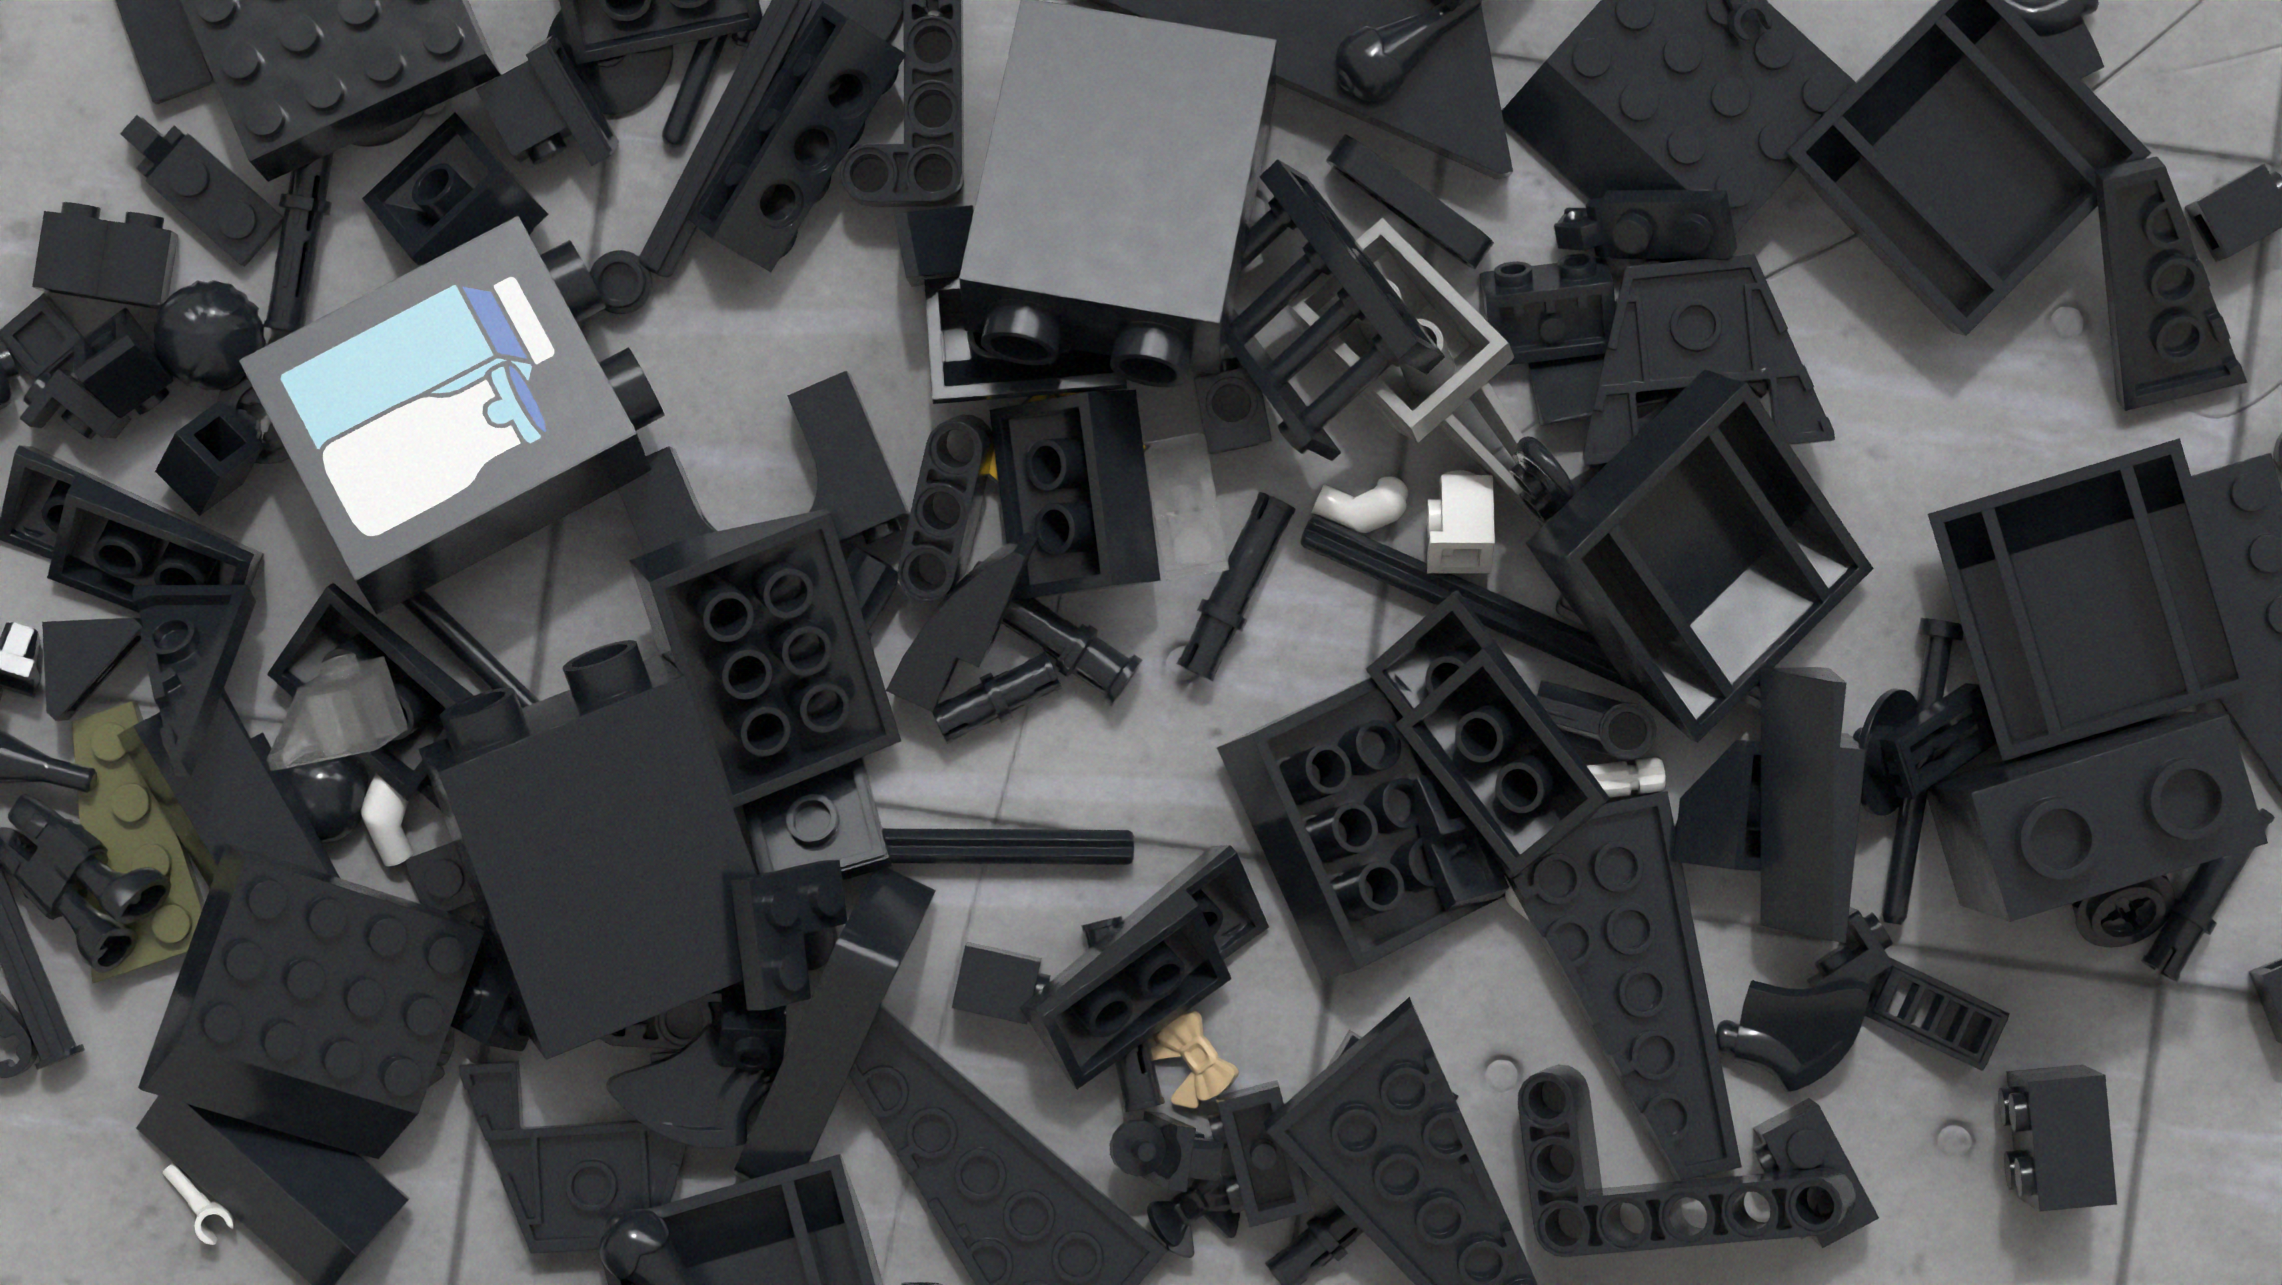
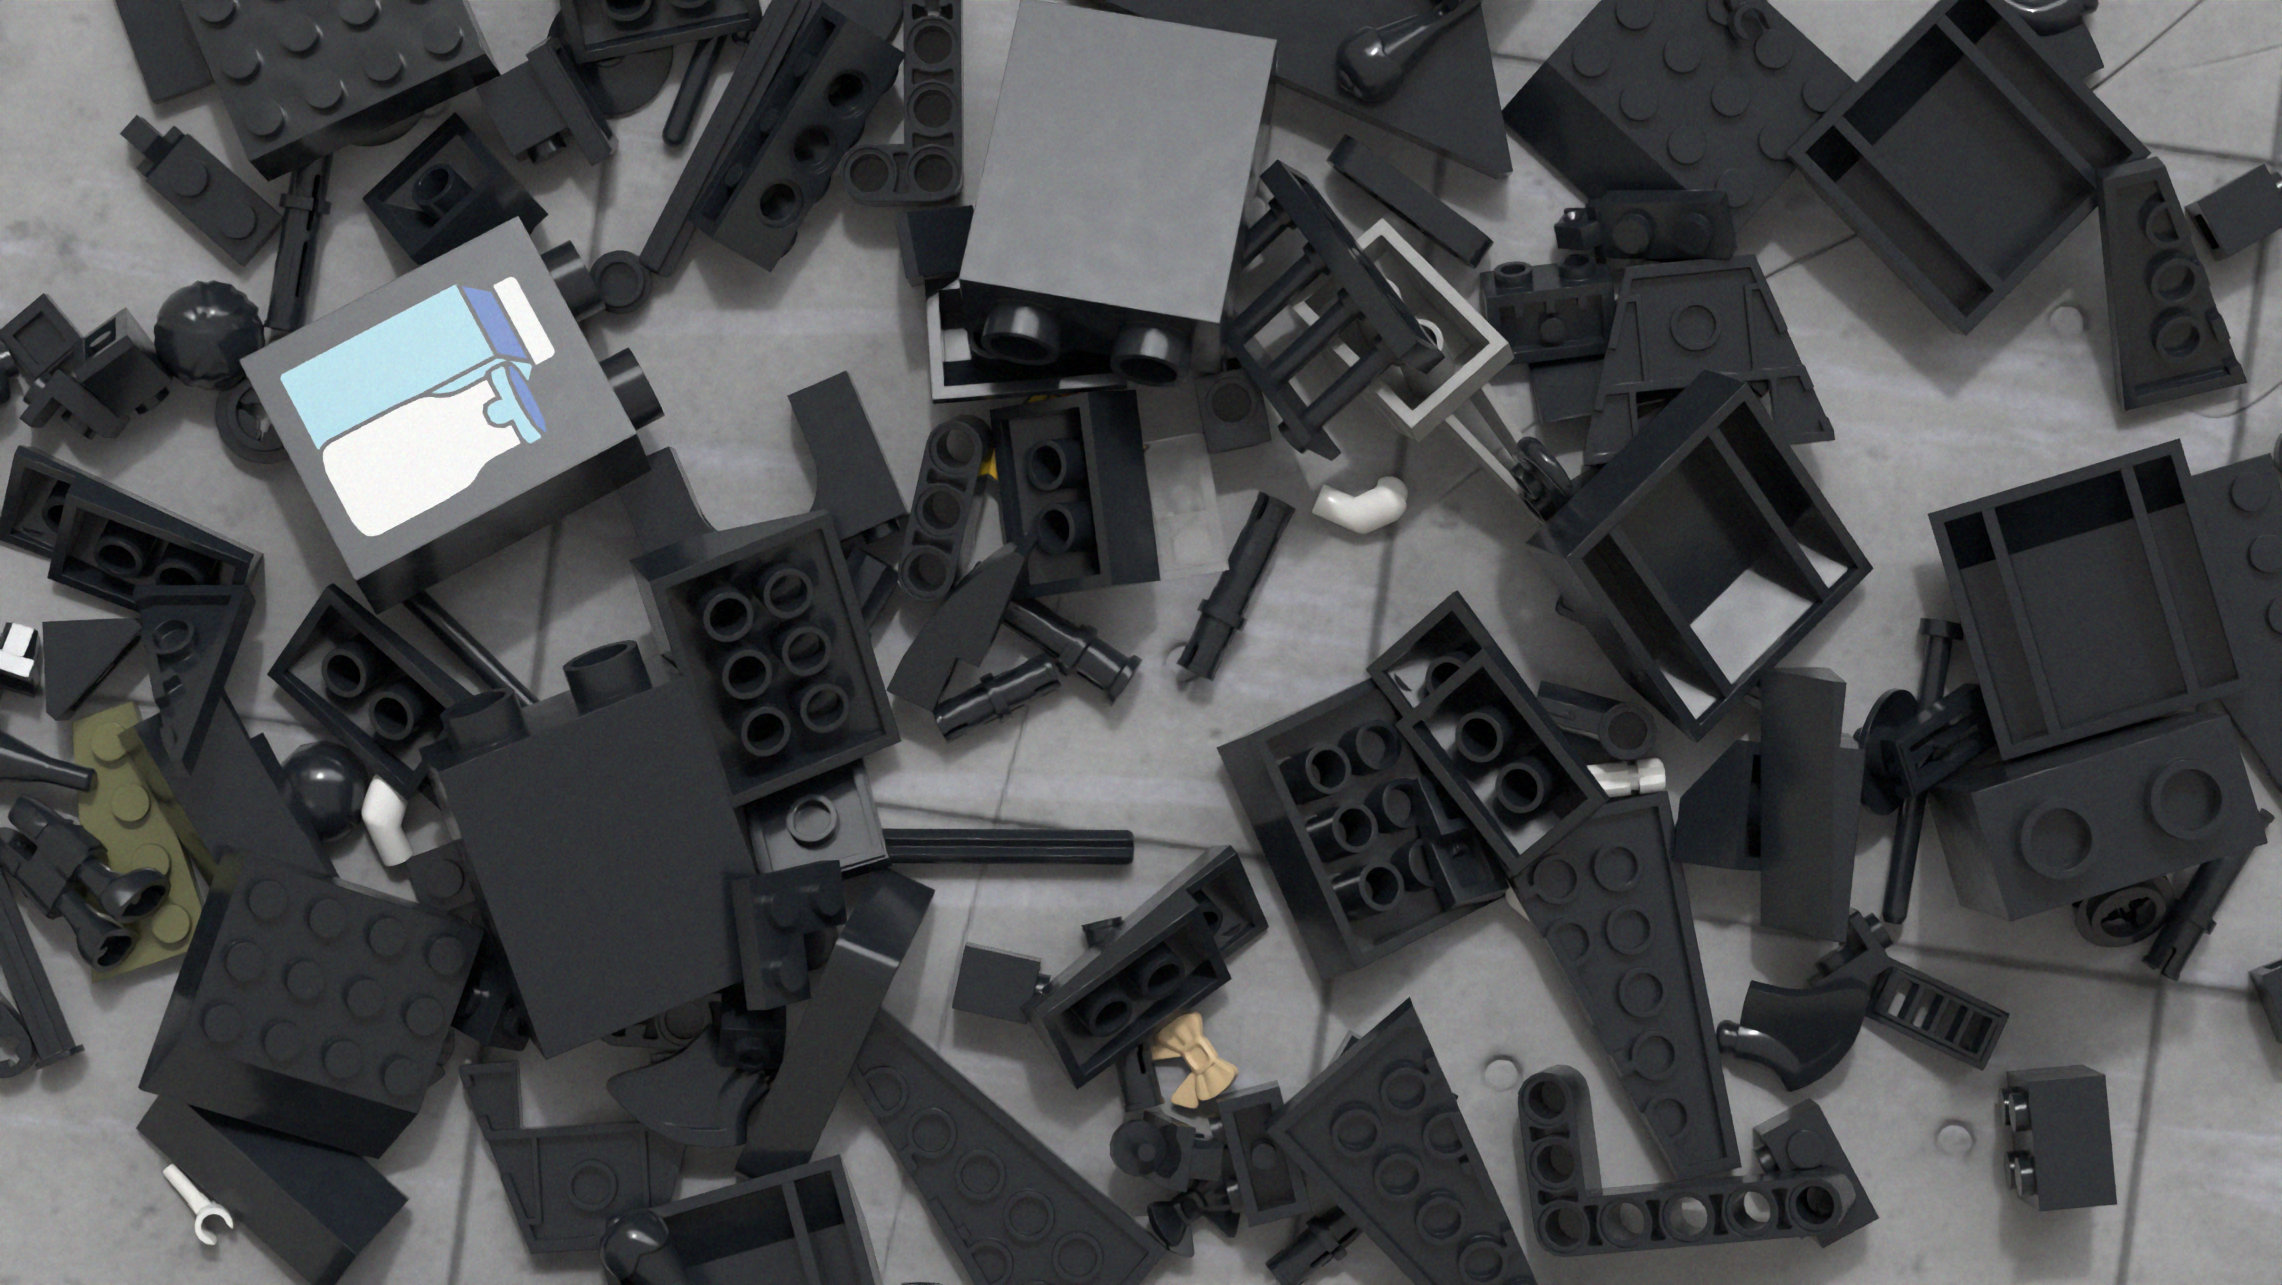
black brick [32,202,178,309] -> none
black brick [155,400,264,516] -> none
clear slope [267,653,409,771] -> none
black axle [1300,516,1636,692] -> none
white brick [1427,470,1495,574] -> none

